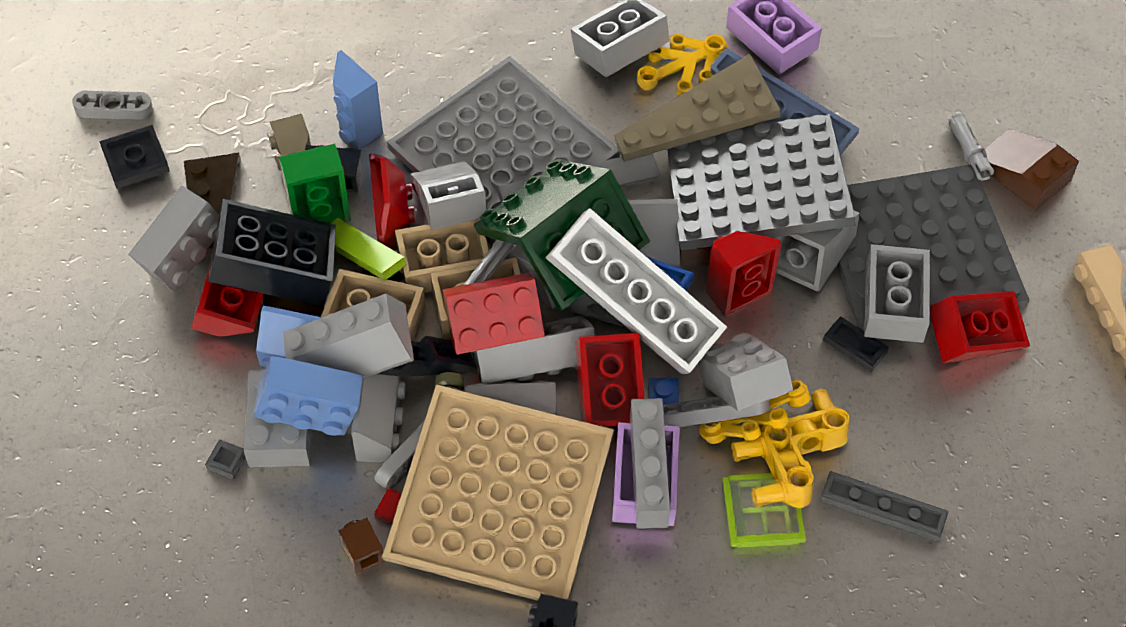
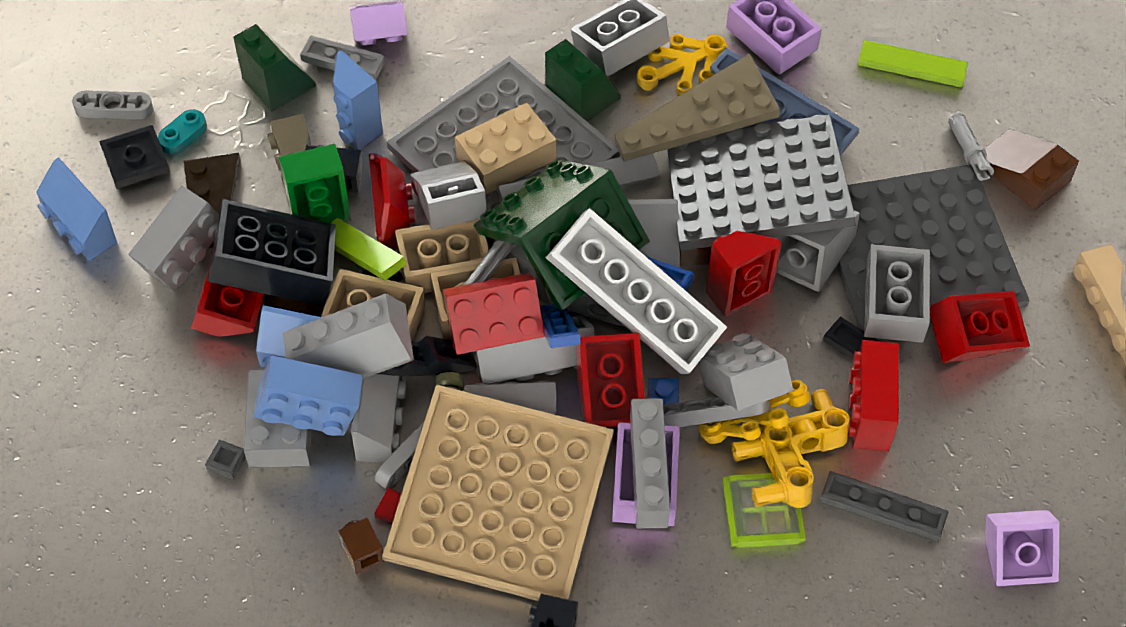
none -> medium blue slope [36,157,117,261]
none -> teal plate [158,109,207,154]
none -> dark green slope [233,24,316,112]
none -> light grey plate [300,35,385,80]
none -> lavender slope [350,0,408,45]
none -> tan brick [455,102,556,195]
none -> blue tile [540,304,581,348]
none -> dark green slope [545,39,621,122]
none -> red brick [848,340,899,452]
none -> lime tile [858,40,968,88]
none -> lavender slope [986,510,1059,586]

